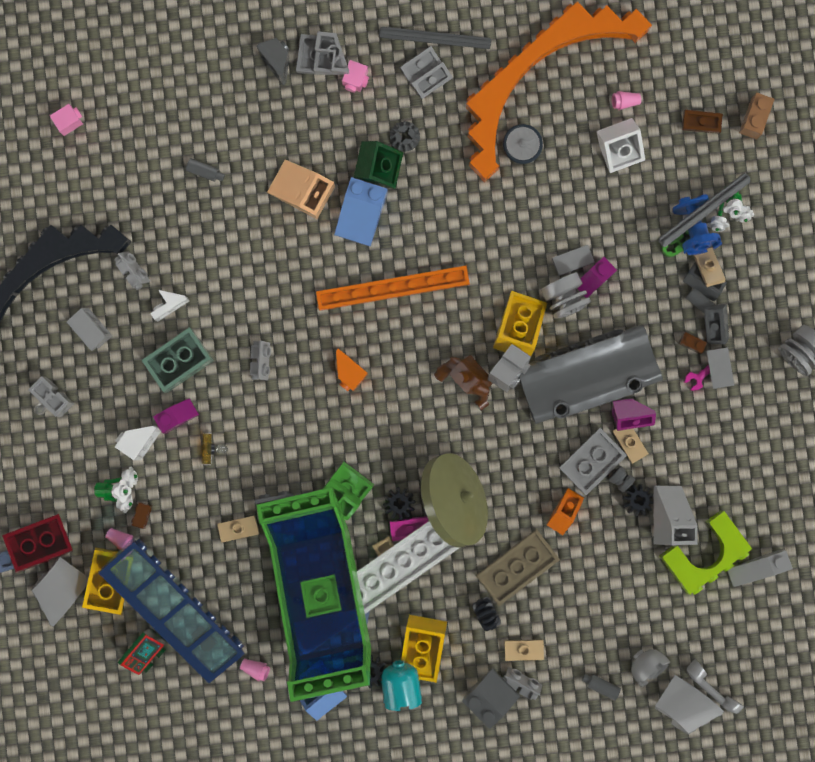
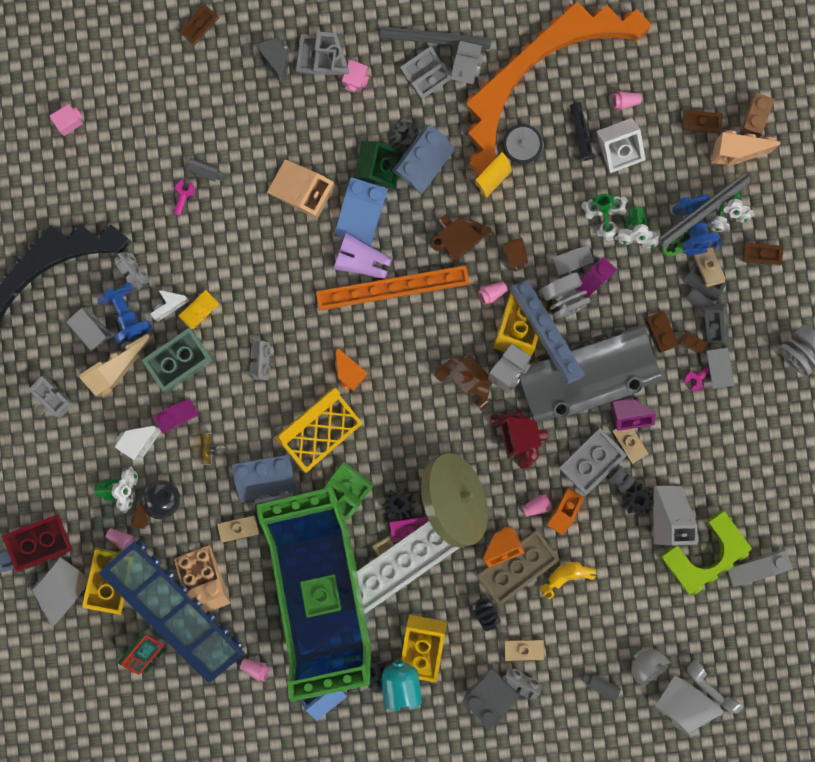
none -> tan wedge [79,334,153,398]
none -> blue piece [97,283,153,344]
none -> black cylinder [141,480,180,520]
none -> dark pink bar [173,180,195,216]
none -> light nougat slope [174,545,231,617]
none -> reddish brown plate [179,4,219,46]
none -> yellow tile [179,290,220,329]
none -> sand blue slope [232,455,298,502]
none -> yellow fence [274,388,363,473]
none -> lavender piece [333,233,392,278]
none -> sand blue slope [392,124,455,195]
none -> reddish brown torso [430,215,494,263]
none -> light grey piece [451,41,484,84]
none -> yellow slope [475,152,512,198]
none -> bright pink cone [478,281,508,305]
none -> orange slope [483,526,525,568]
none -> dark red torso [490,412,548,469]
none -> reddish brown slope [501,237,528,272]
none -> sand blue plate [510,280,585,384]
none -> bright pink cone [522,494,552,517]
none -> yellow arm [540,562,596,599]
none -> black pin [570,102,596,162]
none -> white plant [581,194,628,241]
none -> white plant [614,206,660,248]
none -> reddish brown plate [645,311,679,353]
none -> light nougat slope [711,131,780,166]
none -> reddish brown plate [742,242,784,266]

